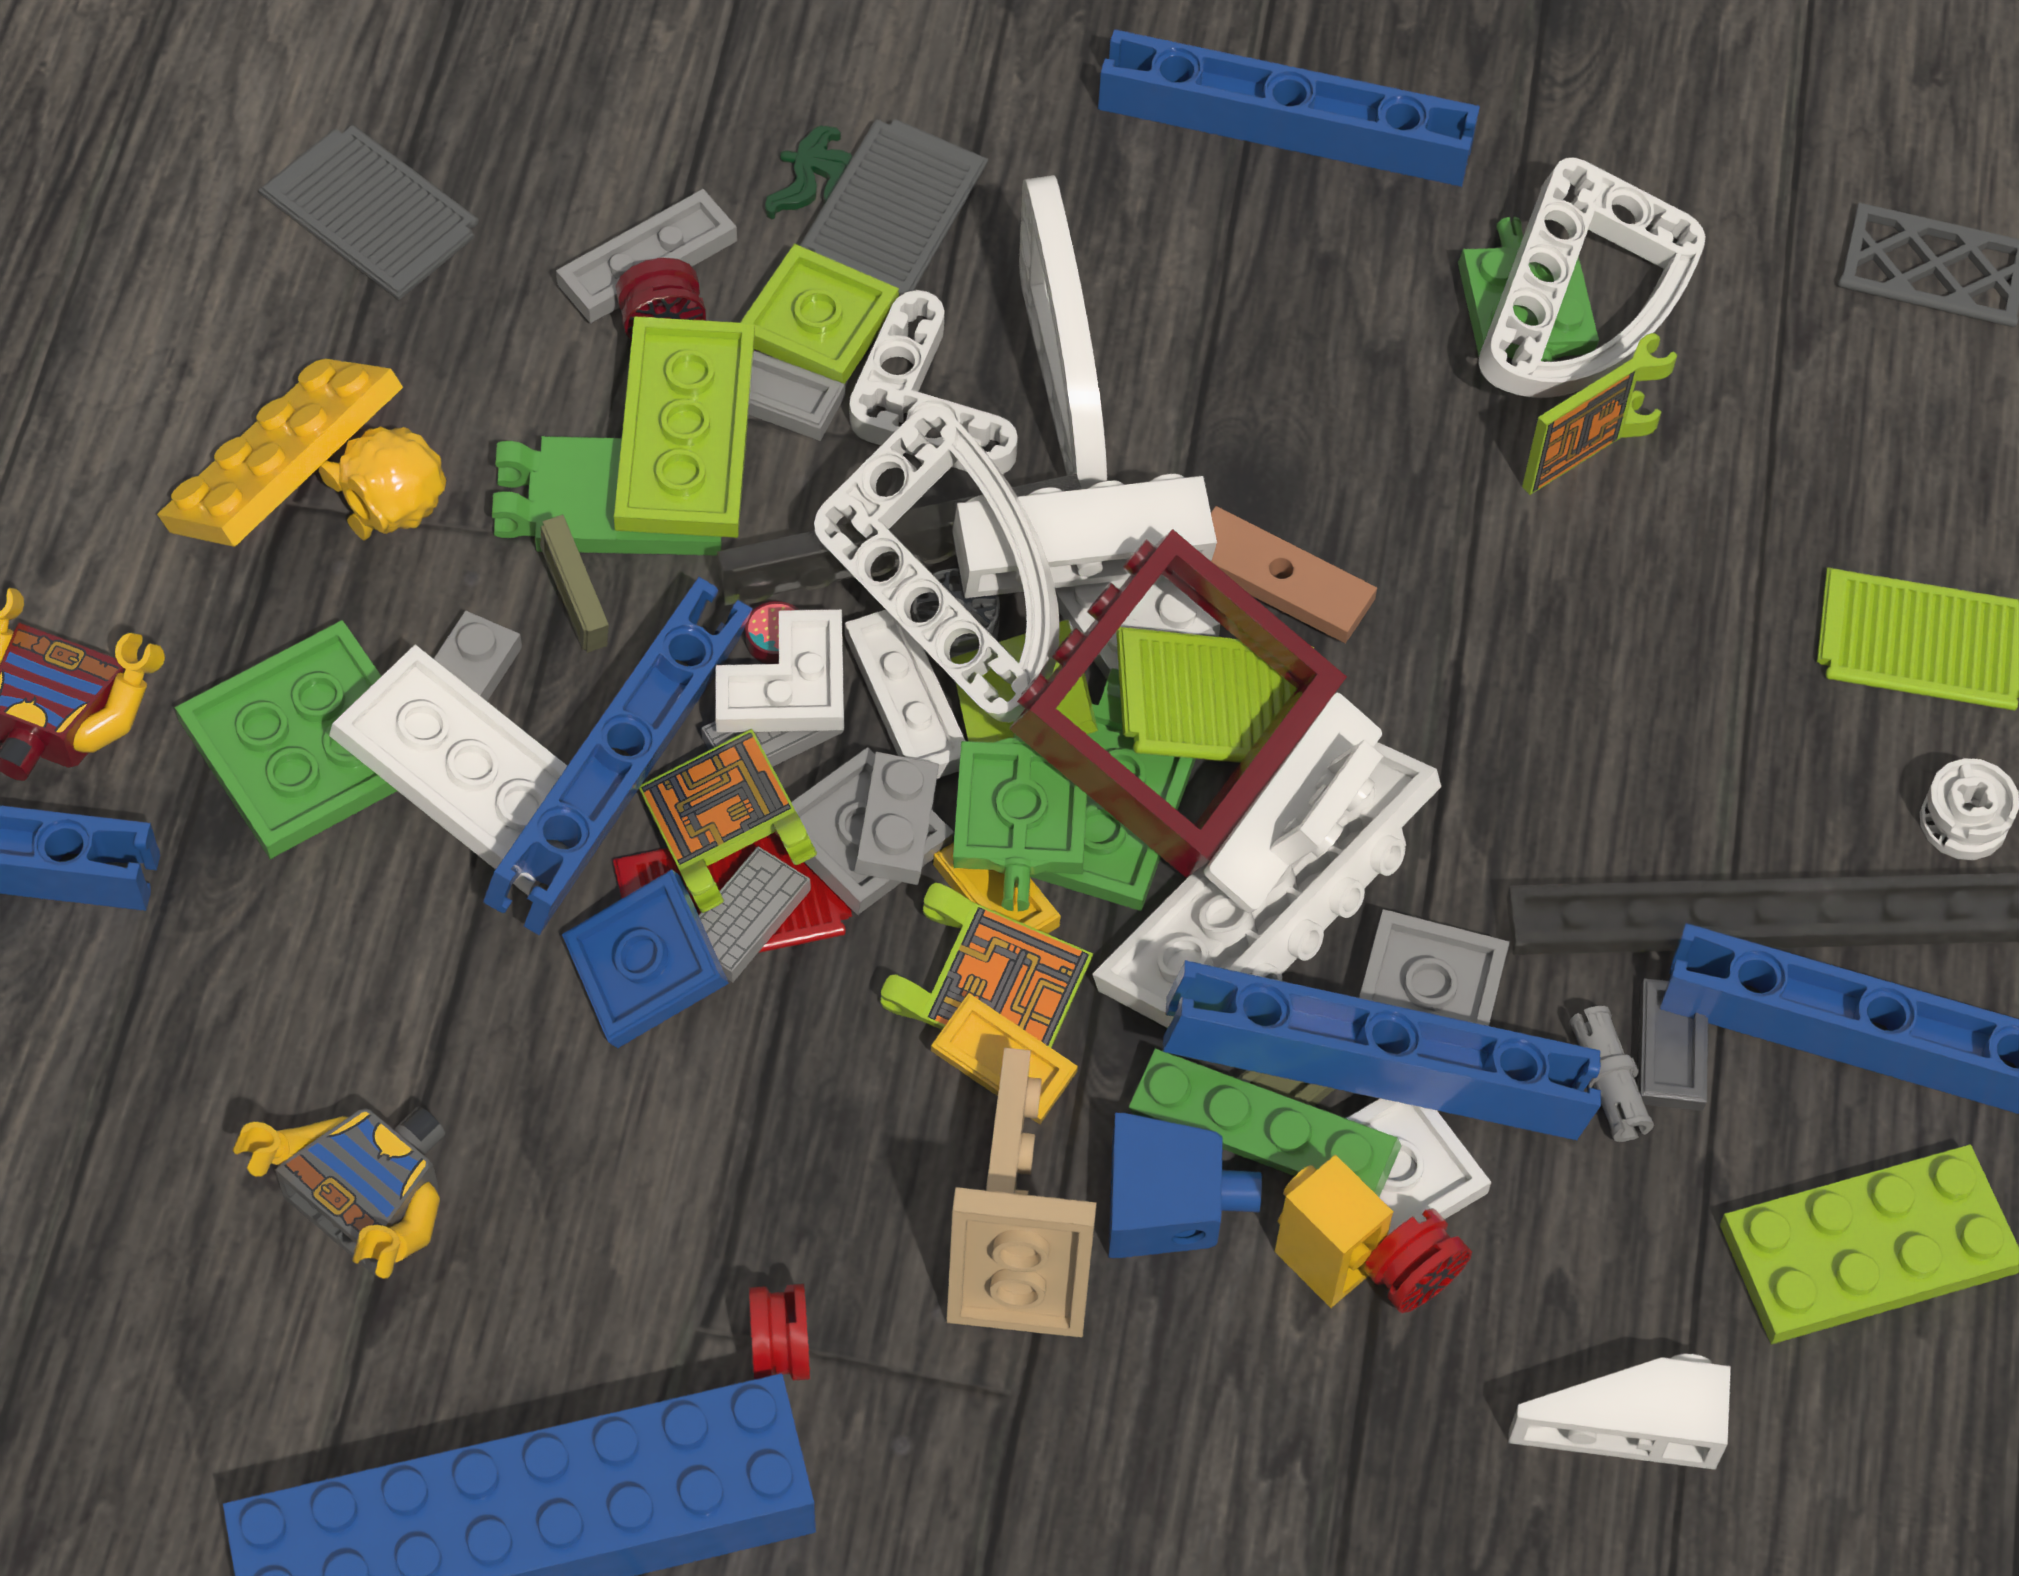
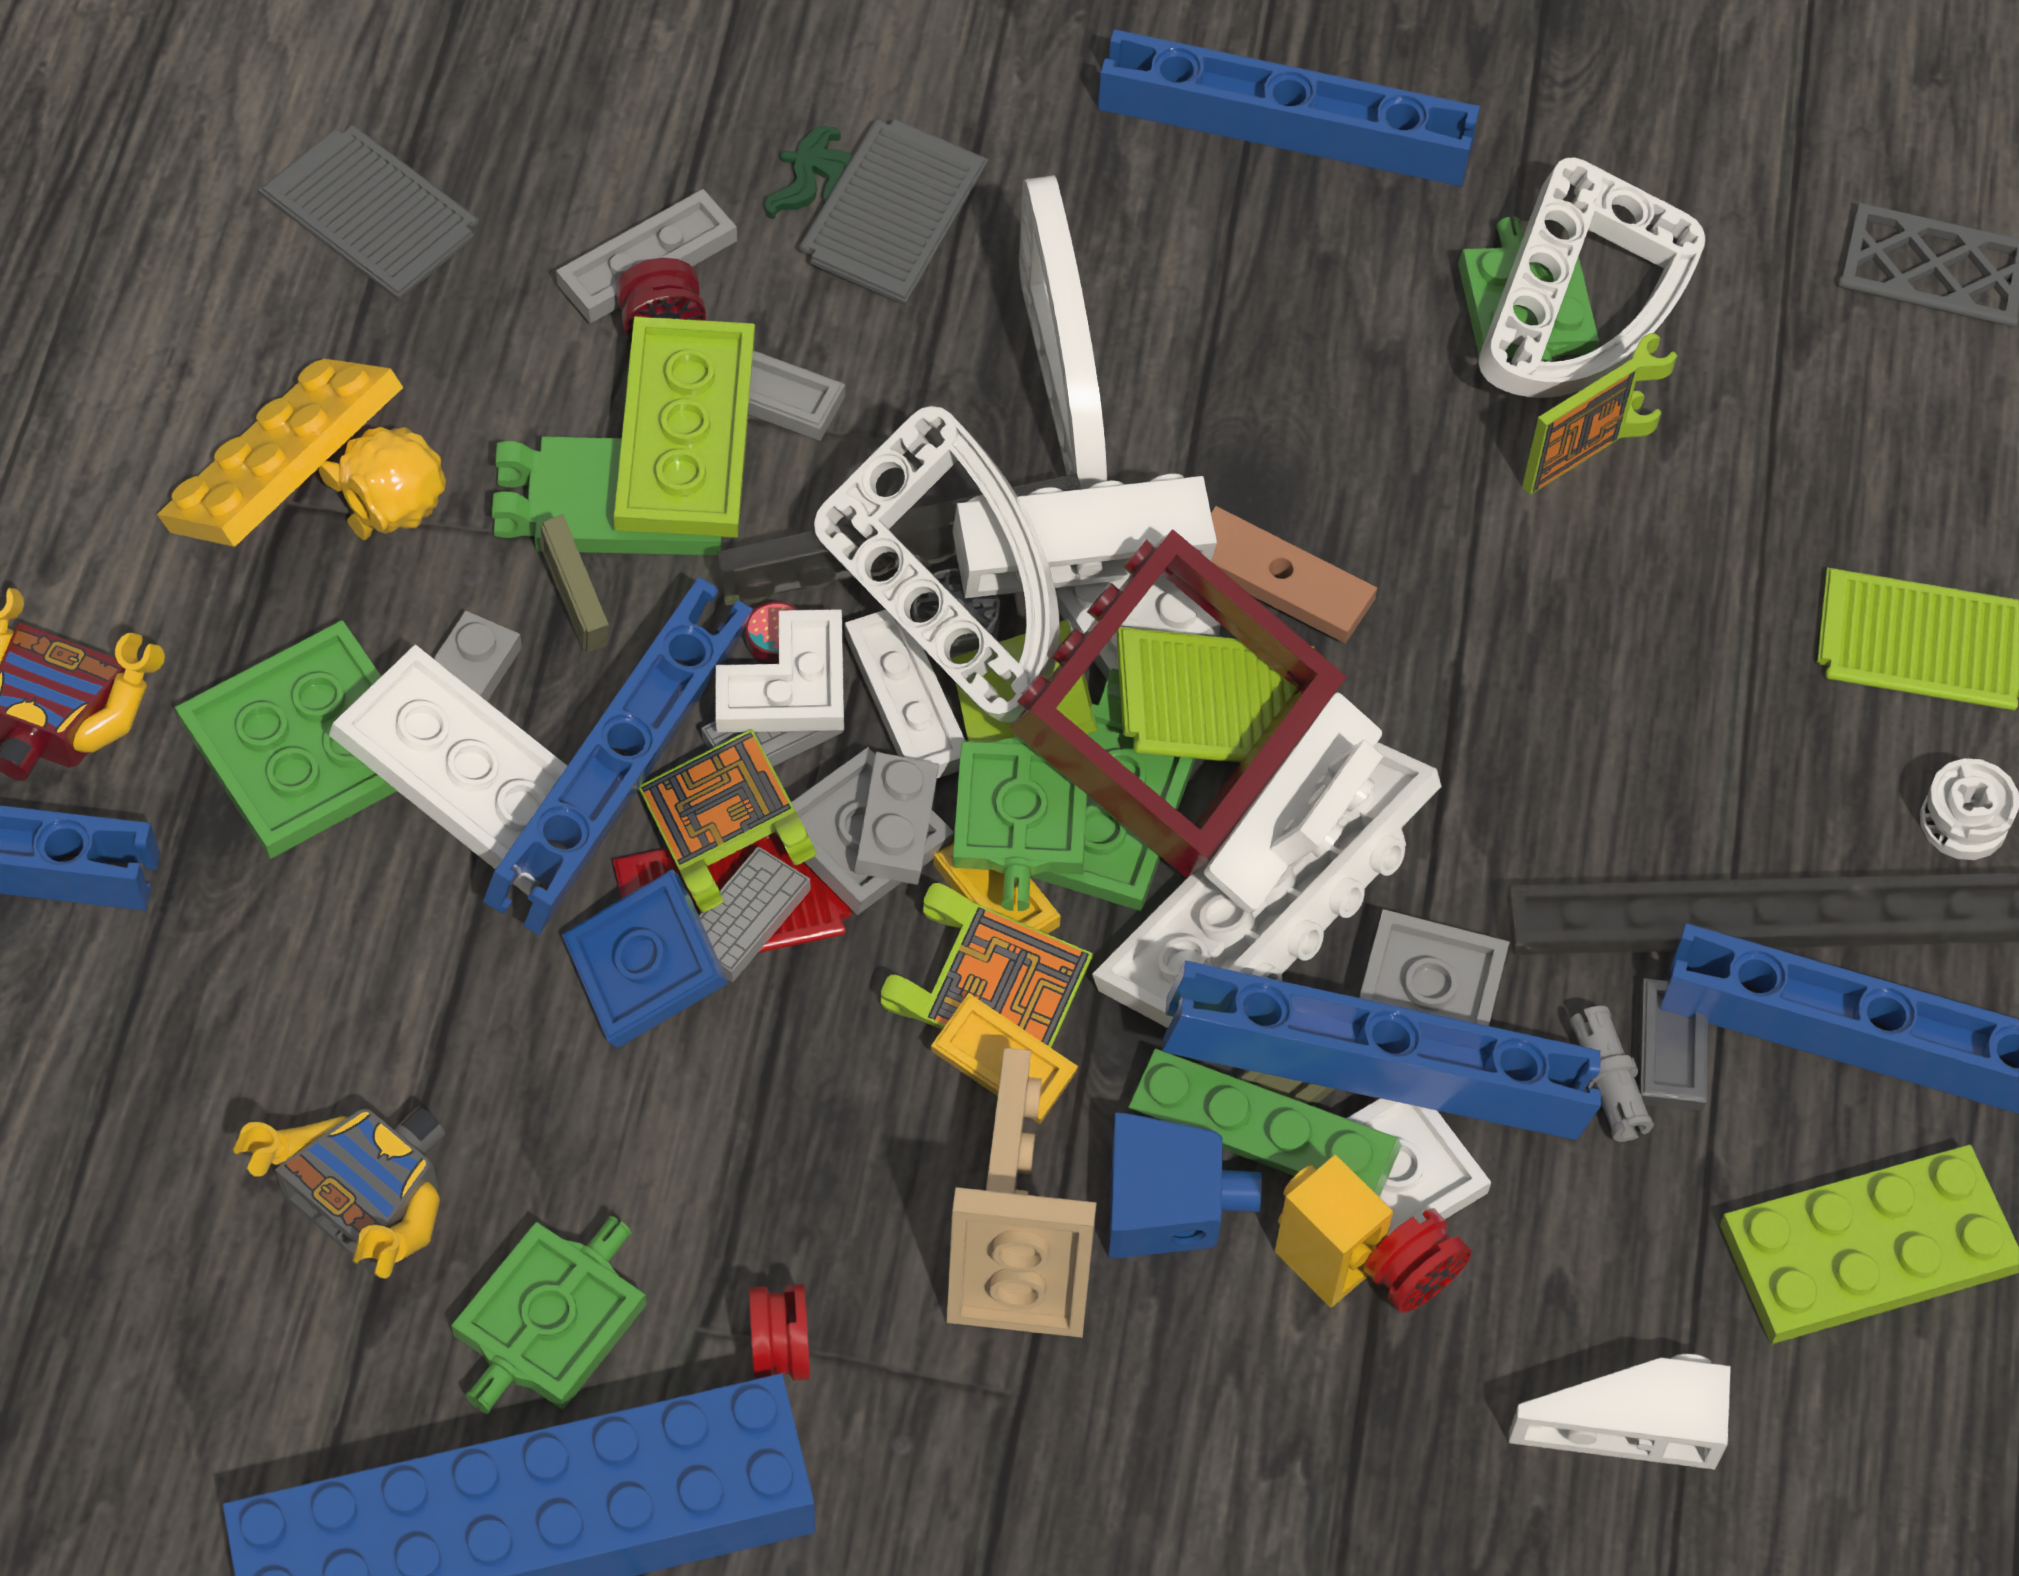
lime plate [740,243,899,384] -> none
white beam [849,290,1018,474] -> none
none -> bright green plate [451,1216,647,1414]

